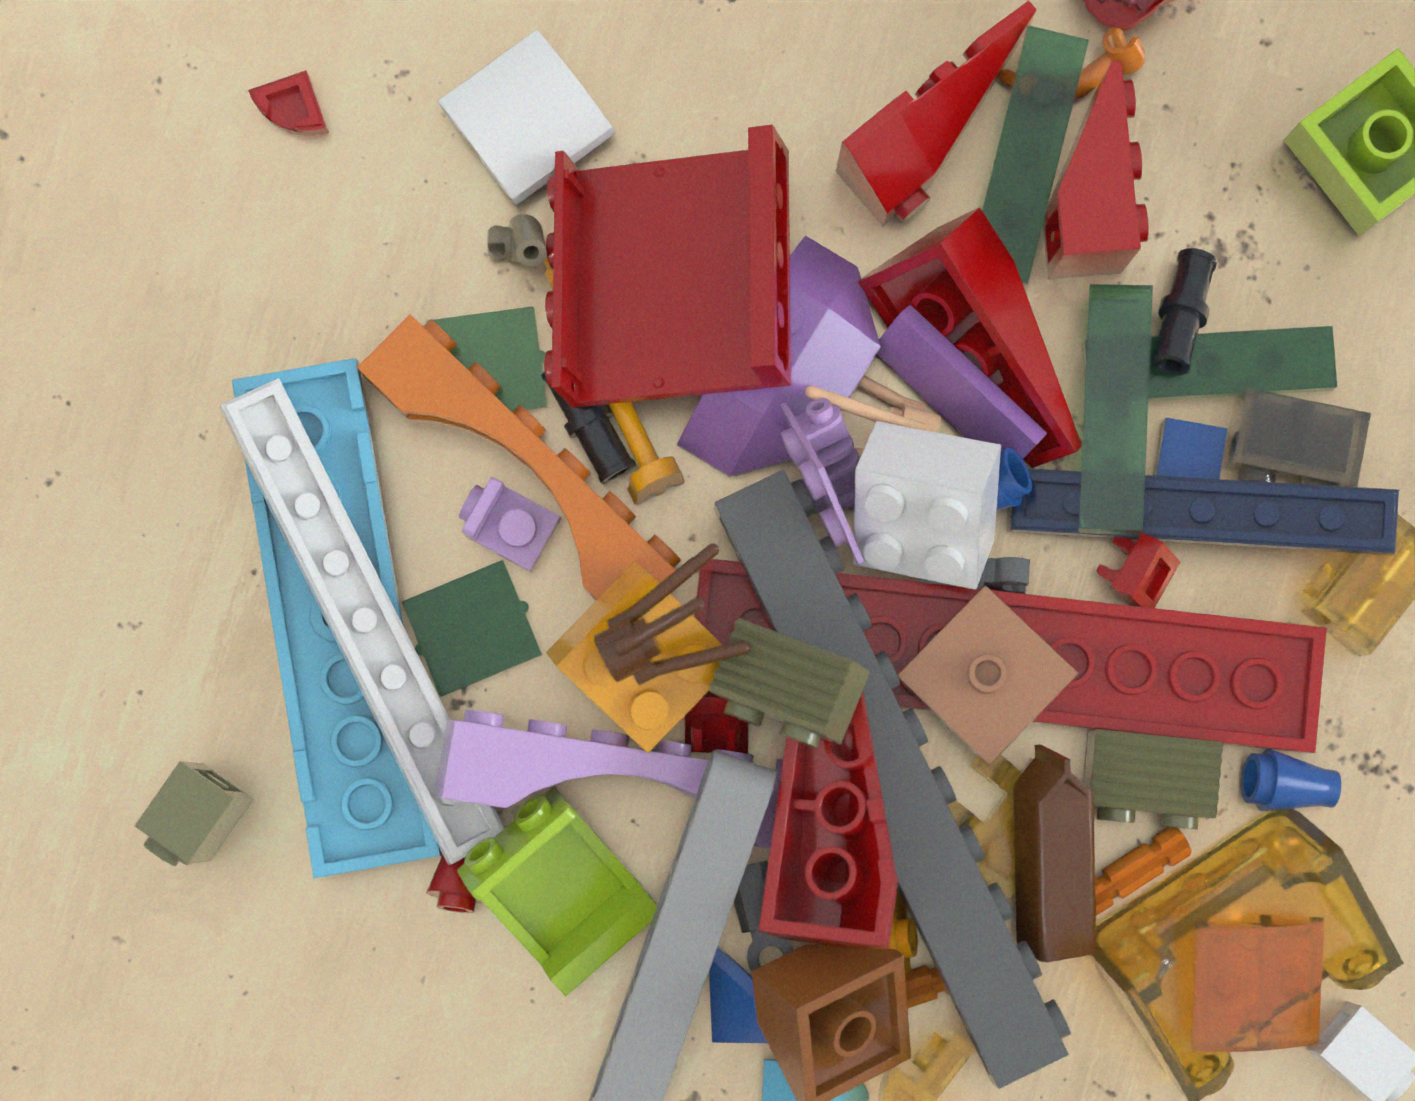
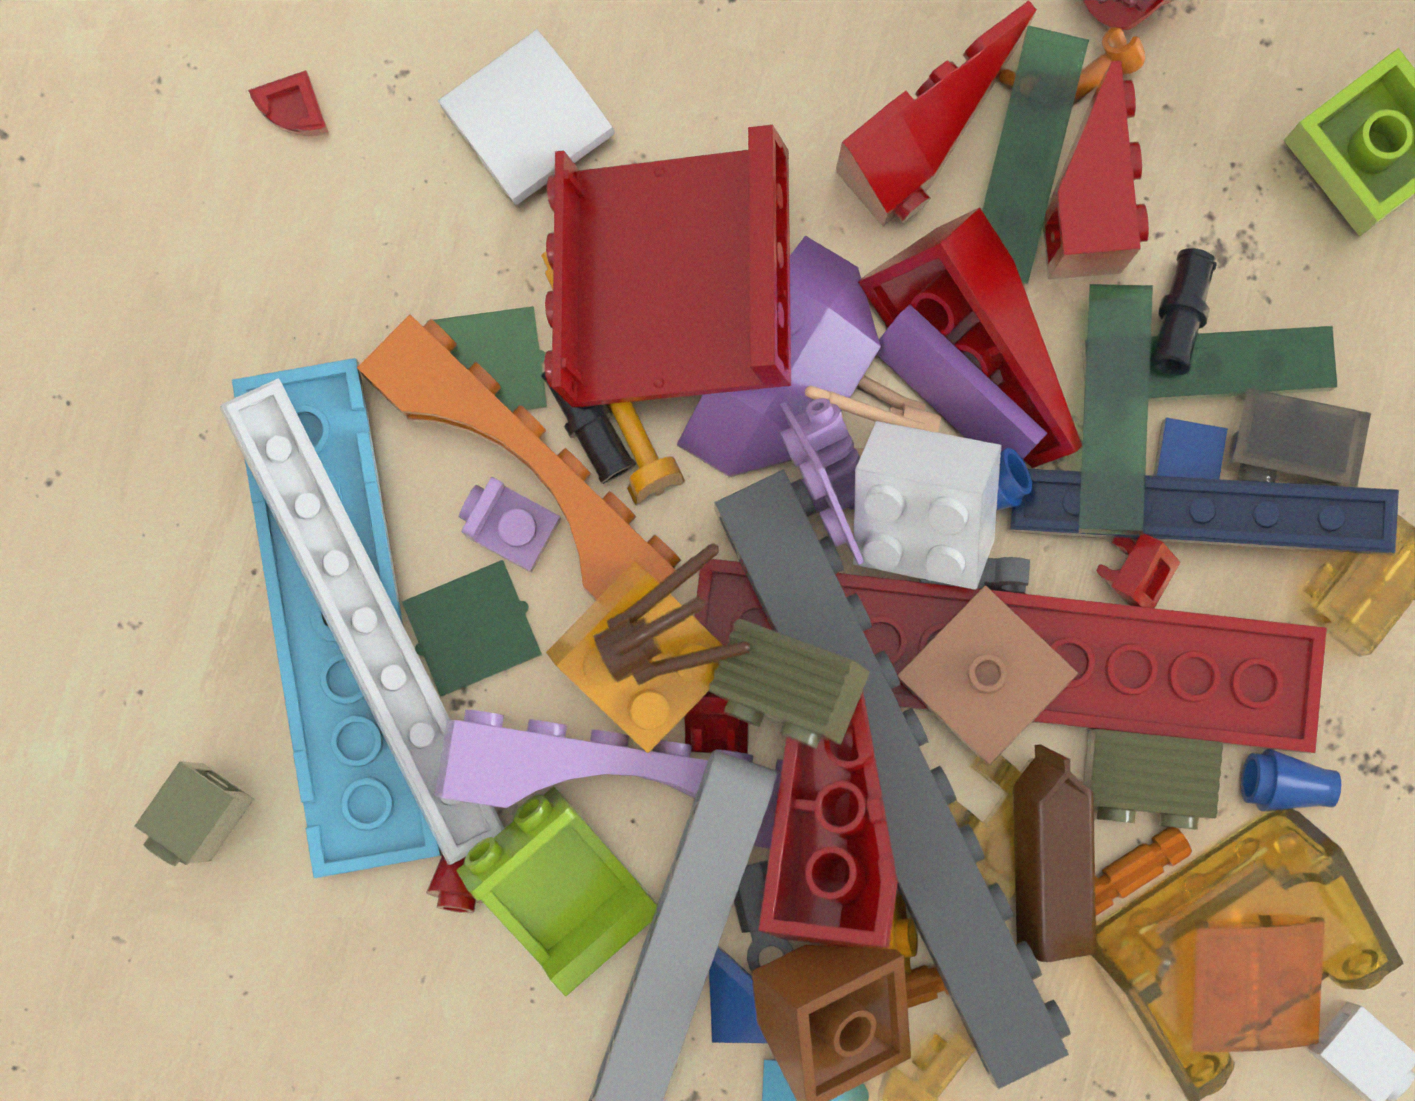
dark tan arm [487,214,547,267] -> none

